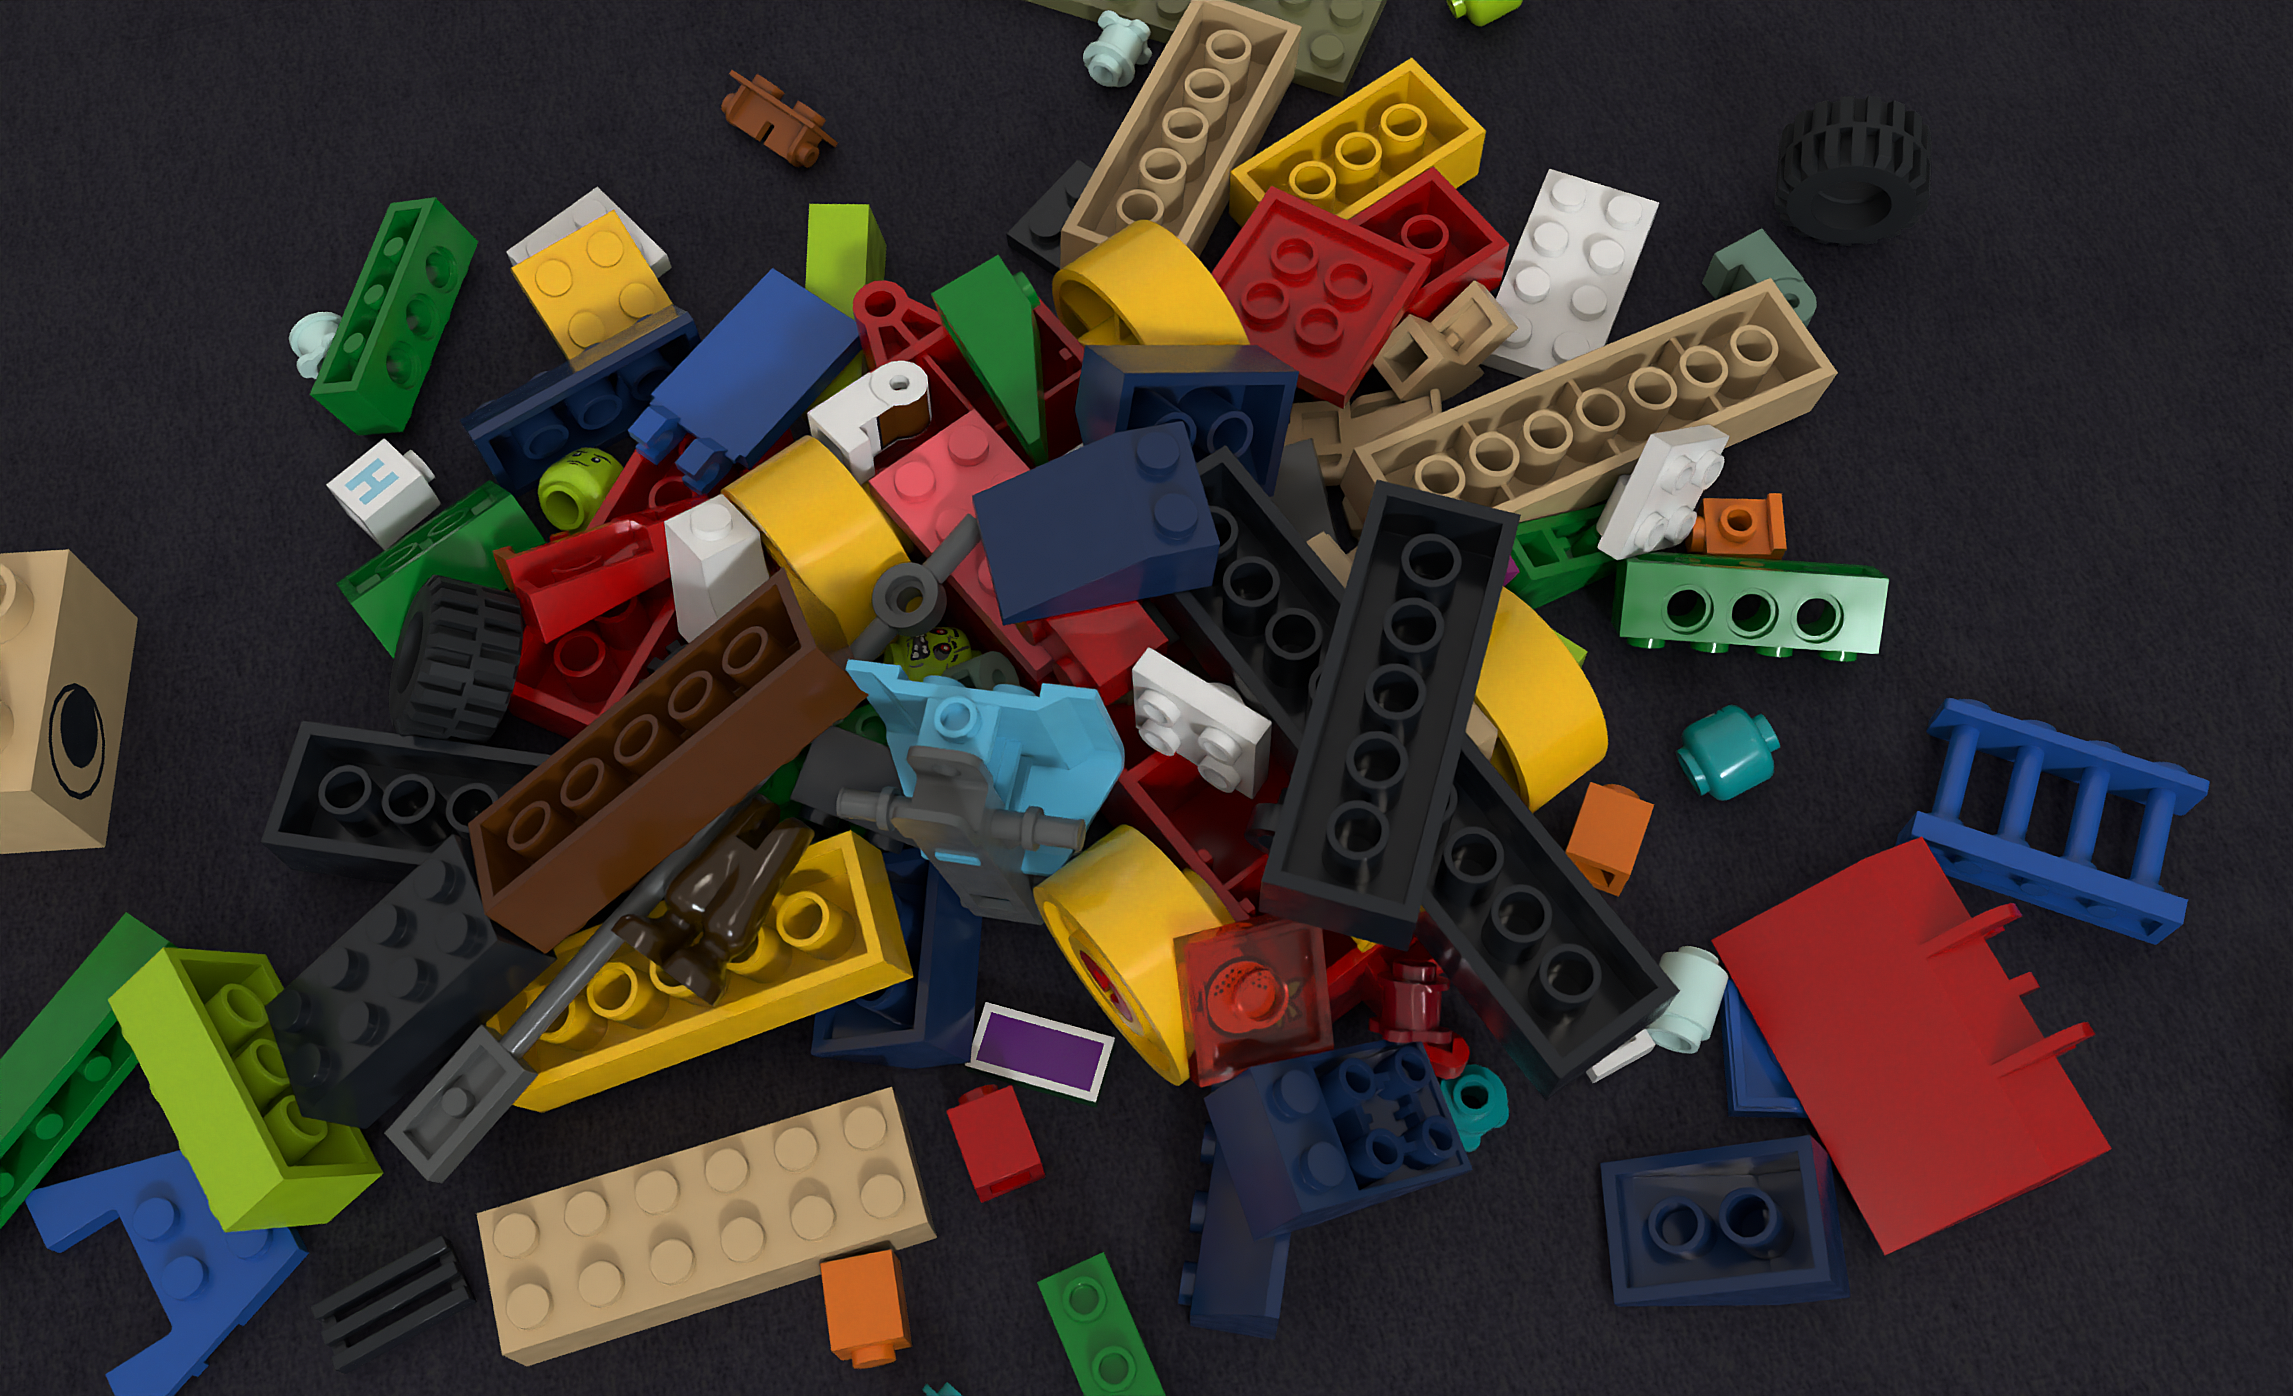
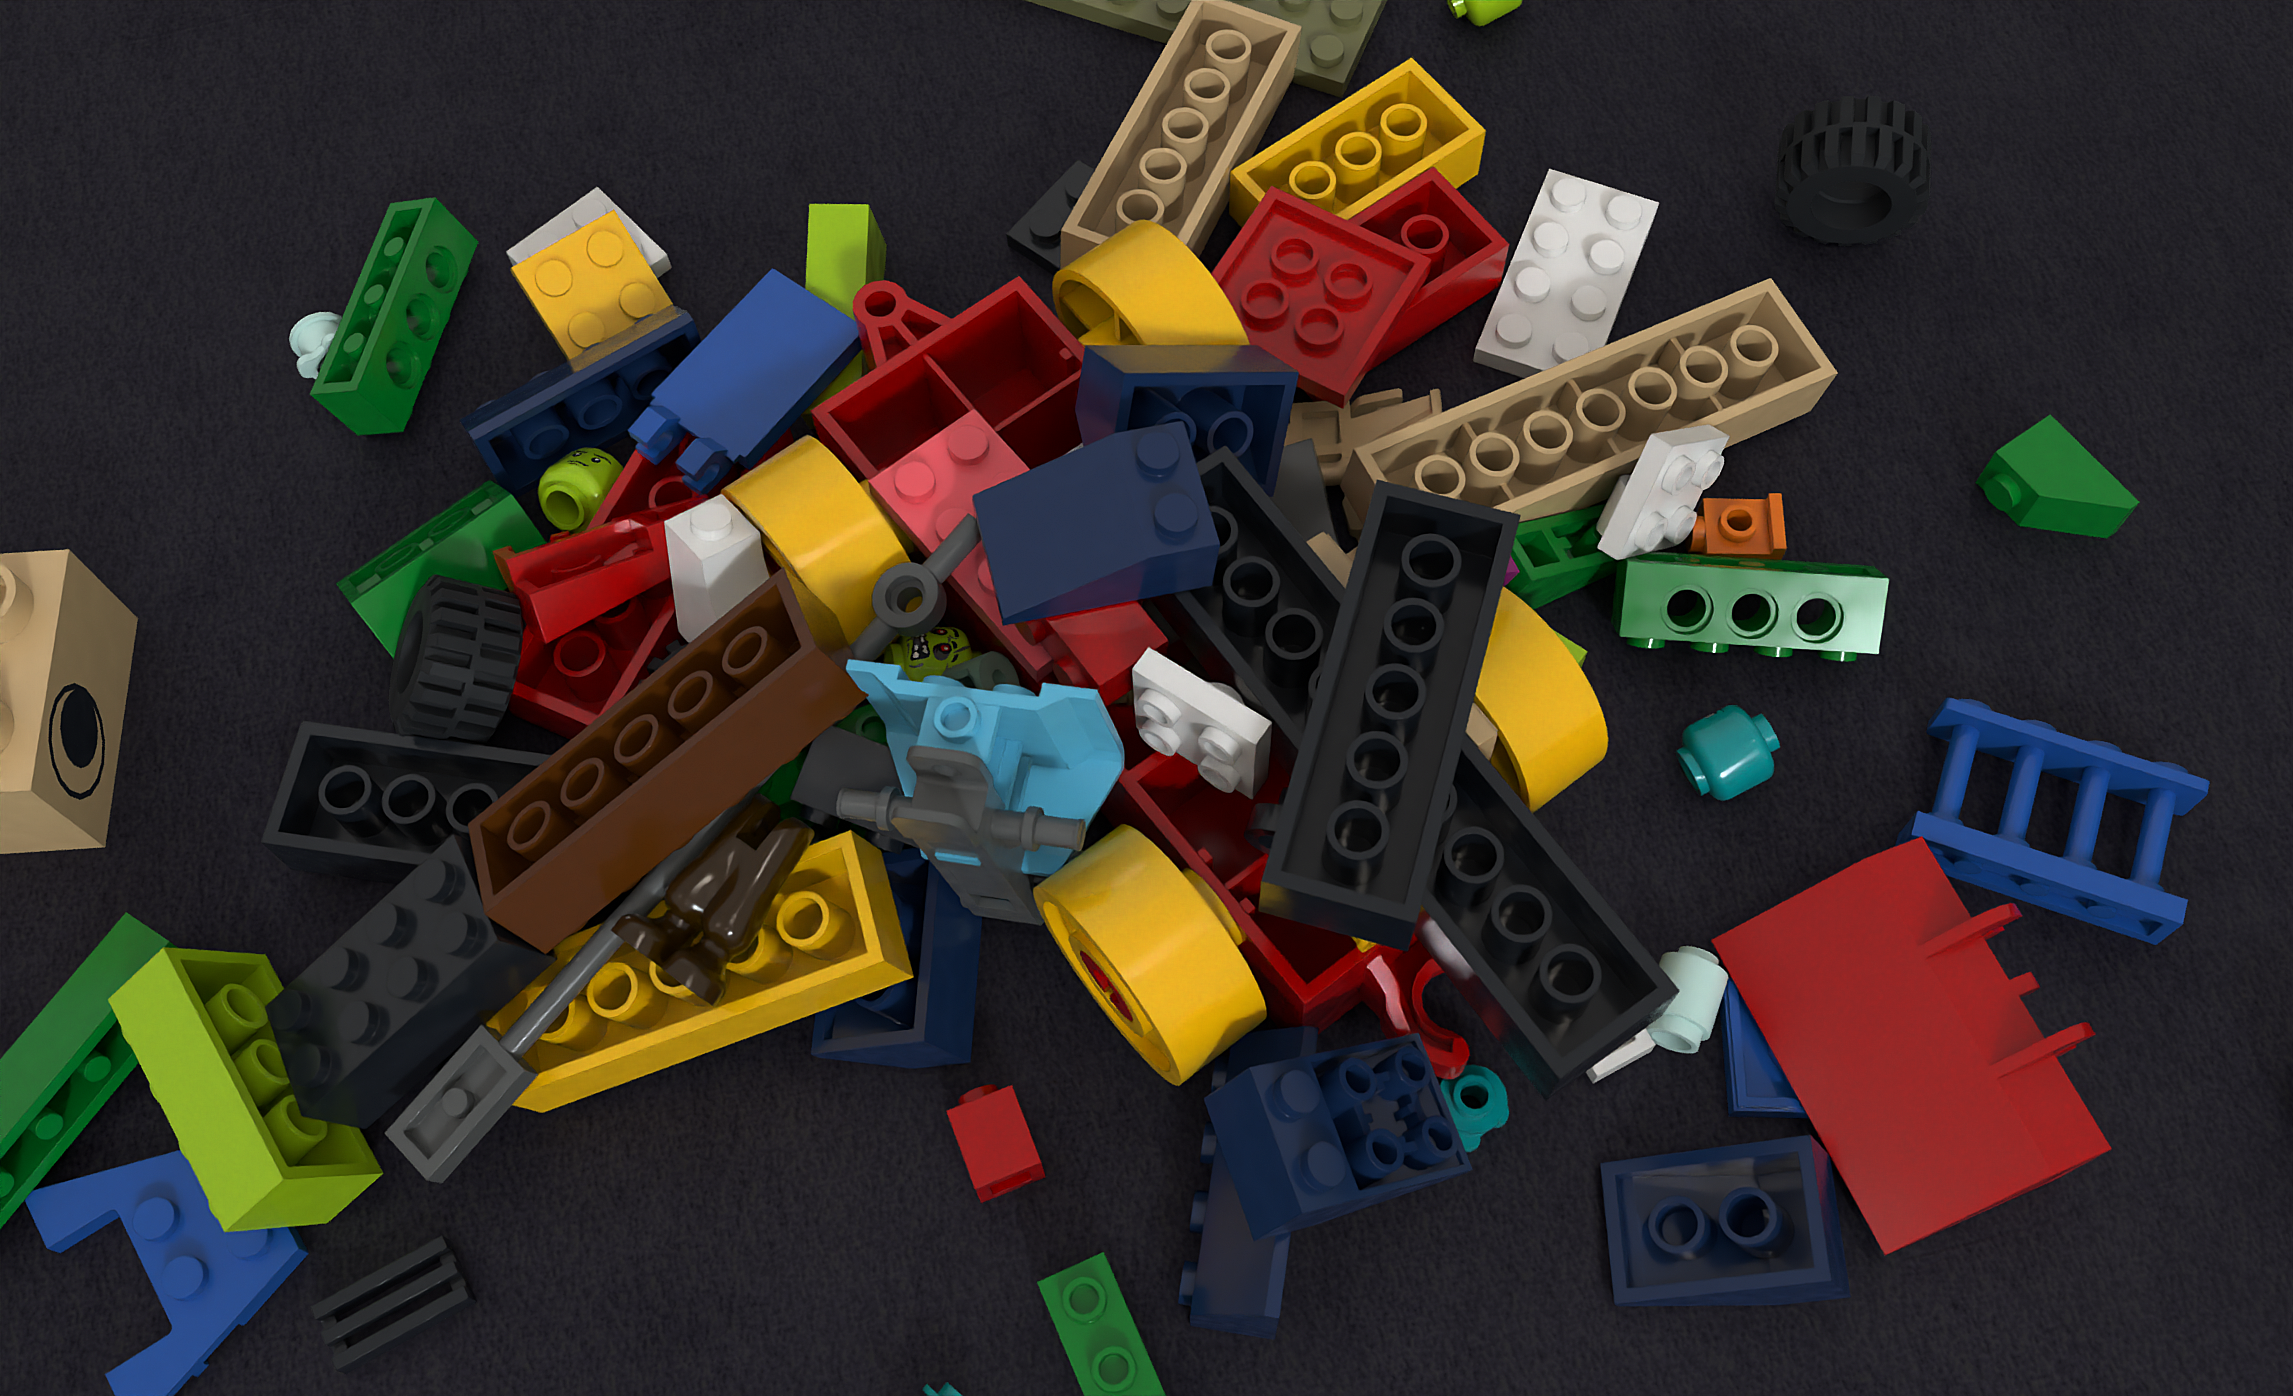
white brick [327,439,441,550] -> none
tan brick [477,1087,937,1366] -> none
dark orange hinge [721,70,838,168] -> none
white leg [807,361,932,485] -> none
orange brick [820,1249,912,1369] -> none
green slope [931,255,1049,468] -> none
dark purple tile [965,1002,1116,1108] -> none
light aqua brick [1083,10,1152,87] -> none
clear red tile [1173,914,1334,1088] -> none
dark red brick [1368,959,1452,1043] -> none
tan brick [1373,281,1518,402] -> none
orange brick [1564,782,1654,897] -> none
sand green leg [1702,228,1817,328] -> none
none -> green slope [1976,415,2140,538]

